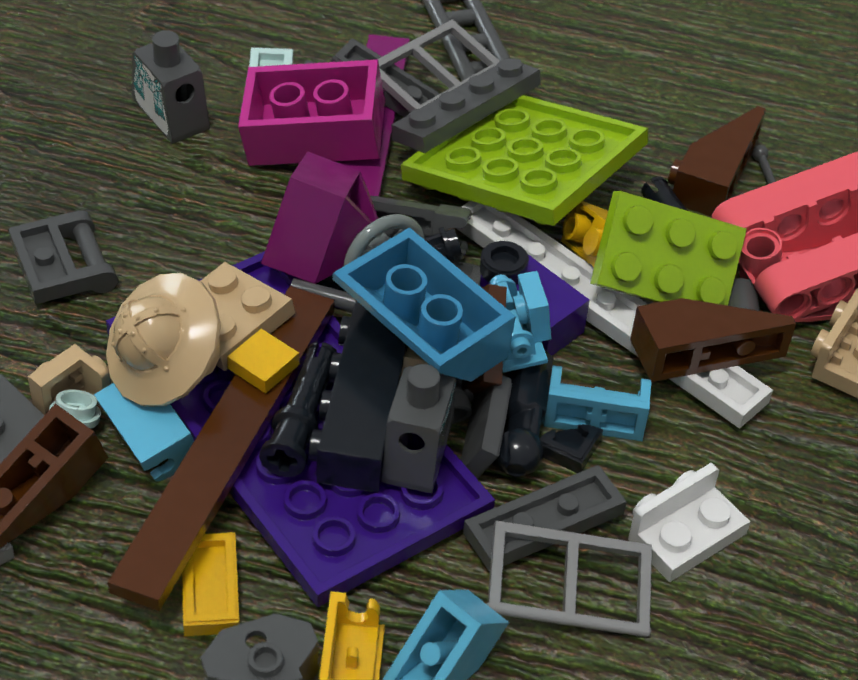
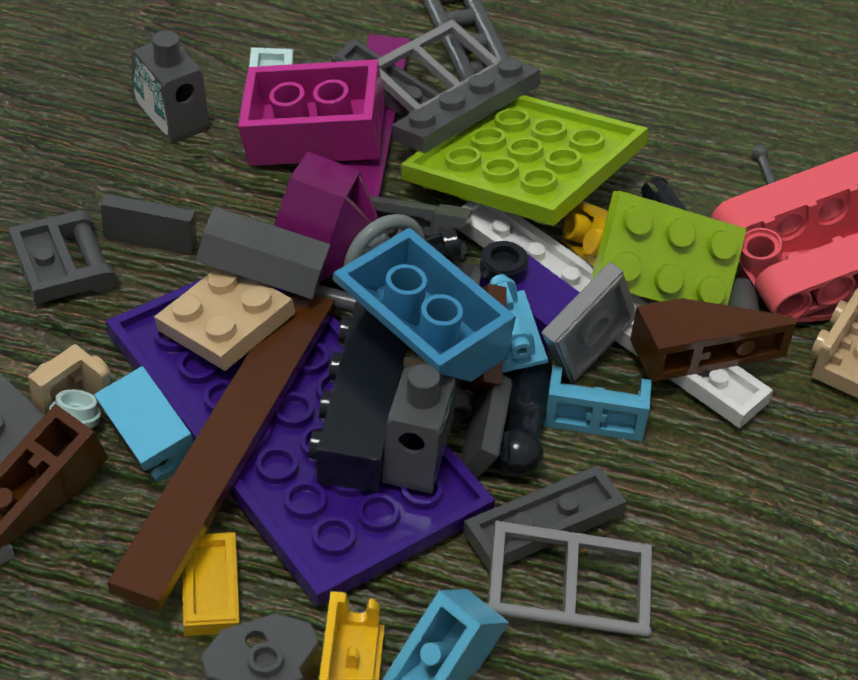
tan helmet [106,273,221,407] -> none
yellow tile [227,329,299,394] -> none
black pin [259,342,337,477] -> none
medium azure plate [512,271,551,343] -> none
black tile [540,424,603,473] -> none
white bracket [628,463,750,583] -> none
reddish brown slope [668,106,766,217] -> none
none -> dark grey tile [100,194,197,255]
none -> dark grey piece [195,206,331,299]
none -> light grey tile [541,262,636,384]

